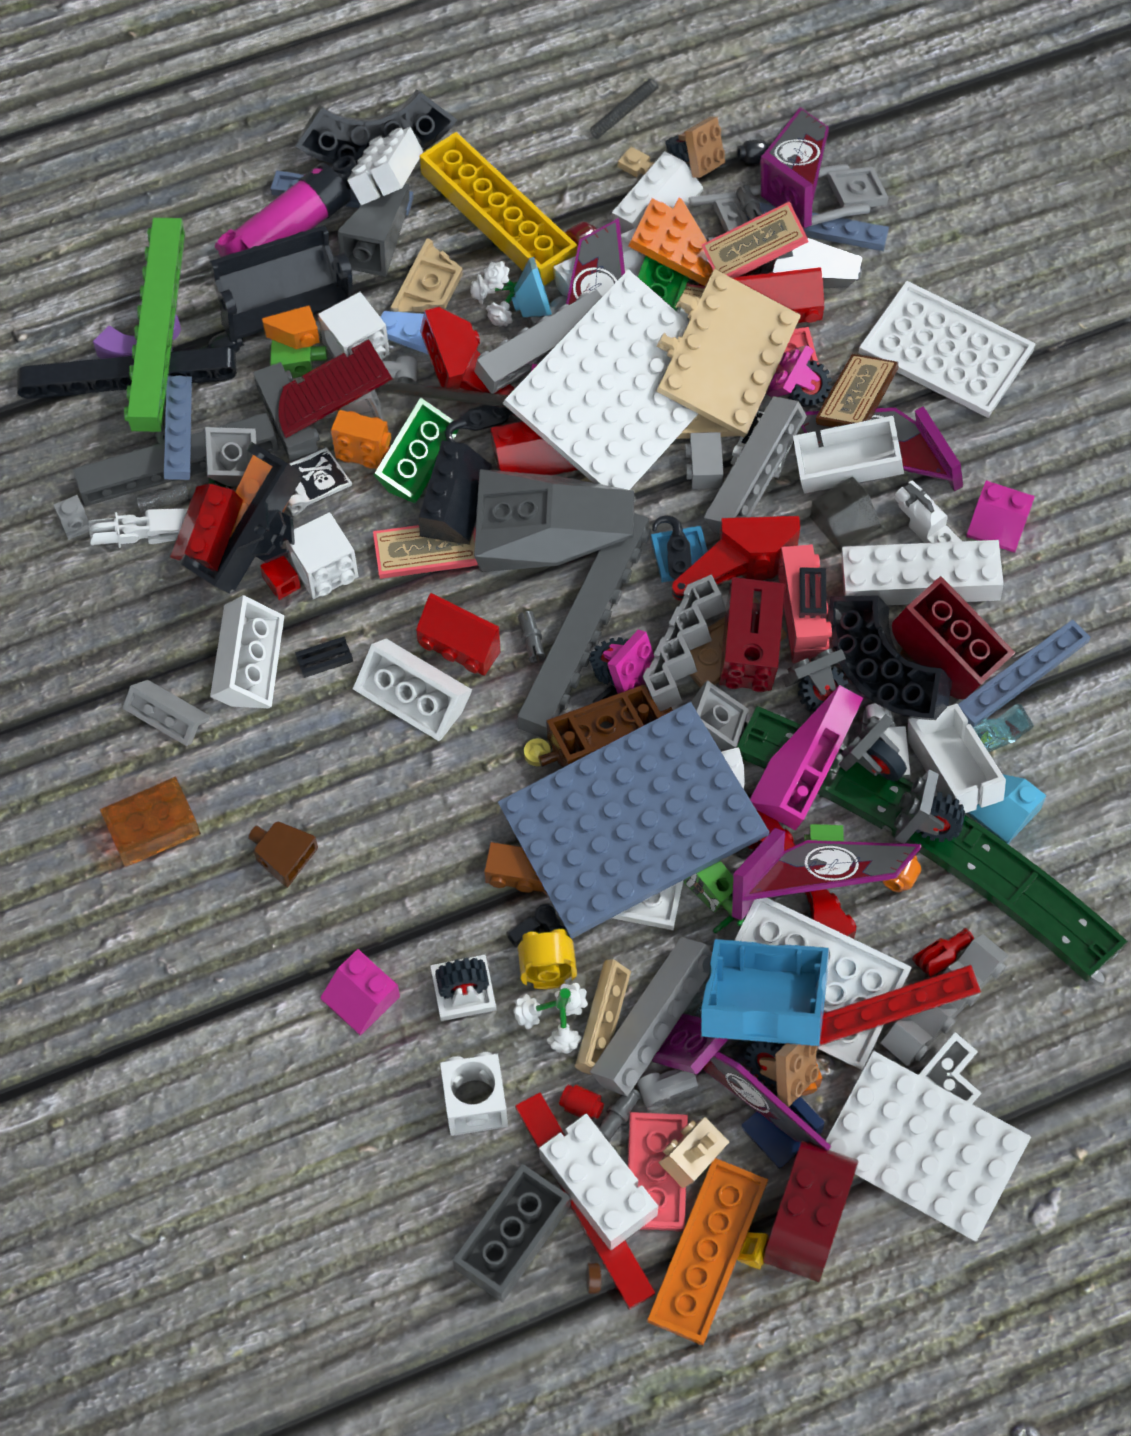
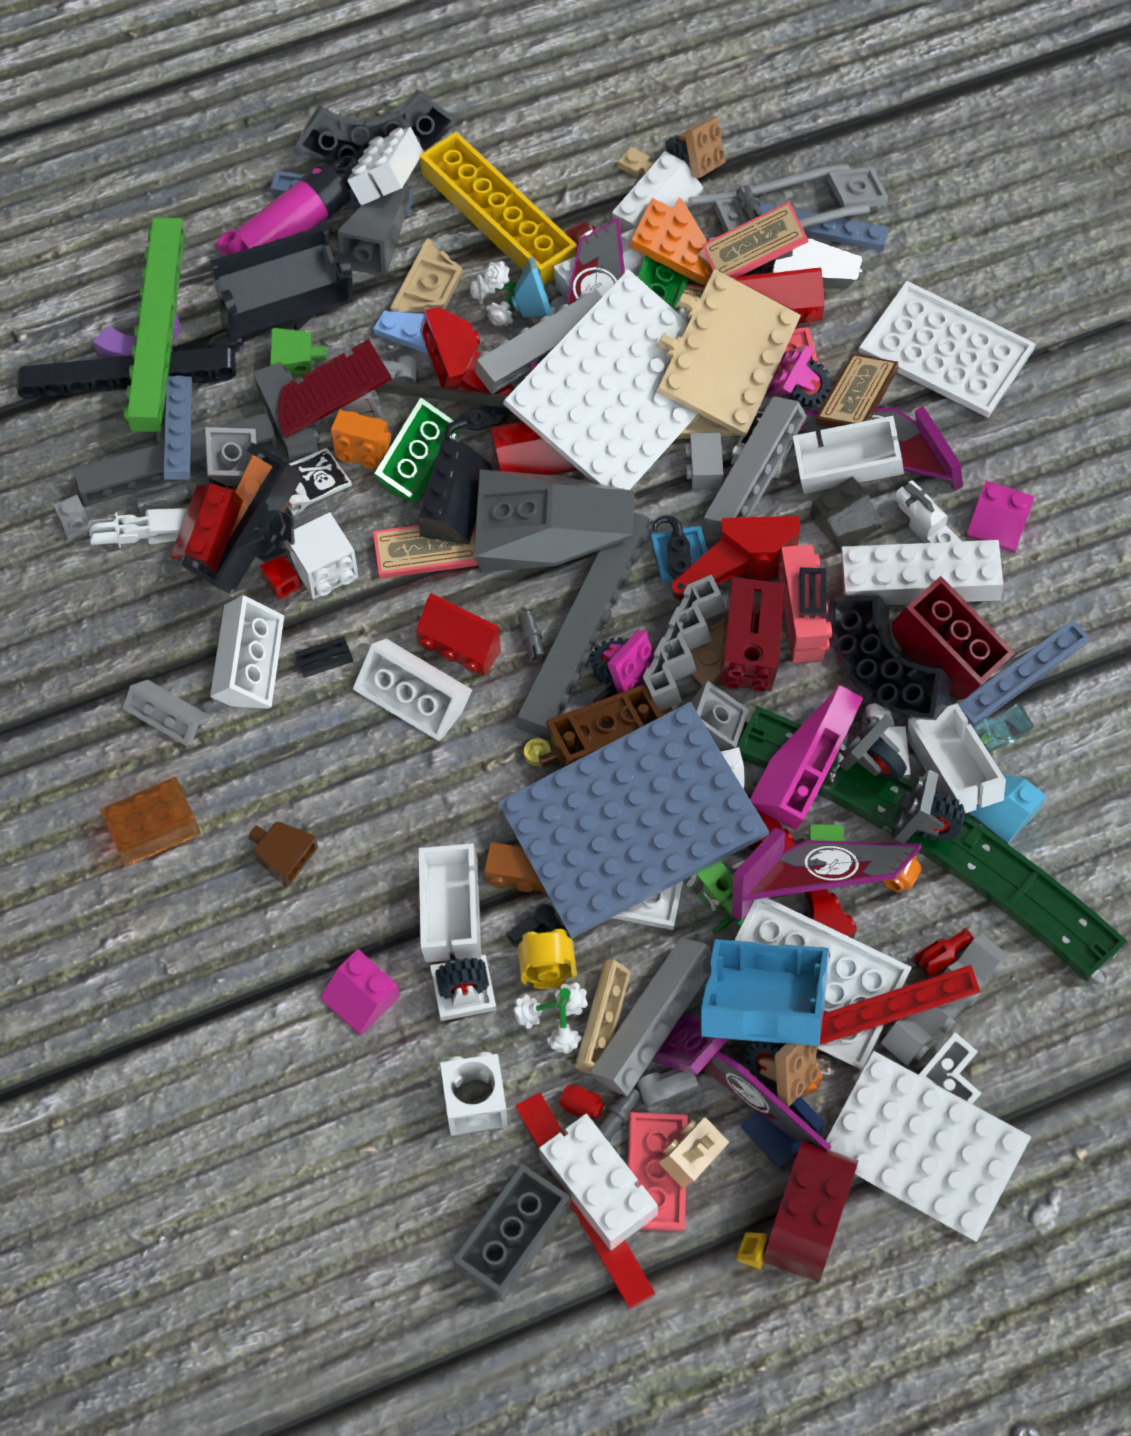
orange slope [262,306,320,349] -> none
white brick [318,292,390,360] -> none
reddish brown tile [586,1263,601,1294] -> none
dark grey piece [590,78,658,139] -> none
orange plate [647,1158,768,1346] -> none
black plant [737,140,770,164] -> none
piece [761,107,829,228] -> none
dark grey plate [782,648,849,713] -> none
none -> white piece [419,843,481,963]

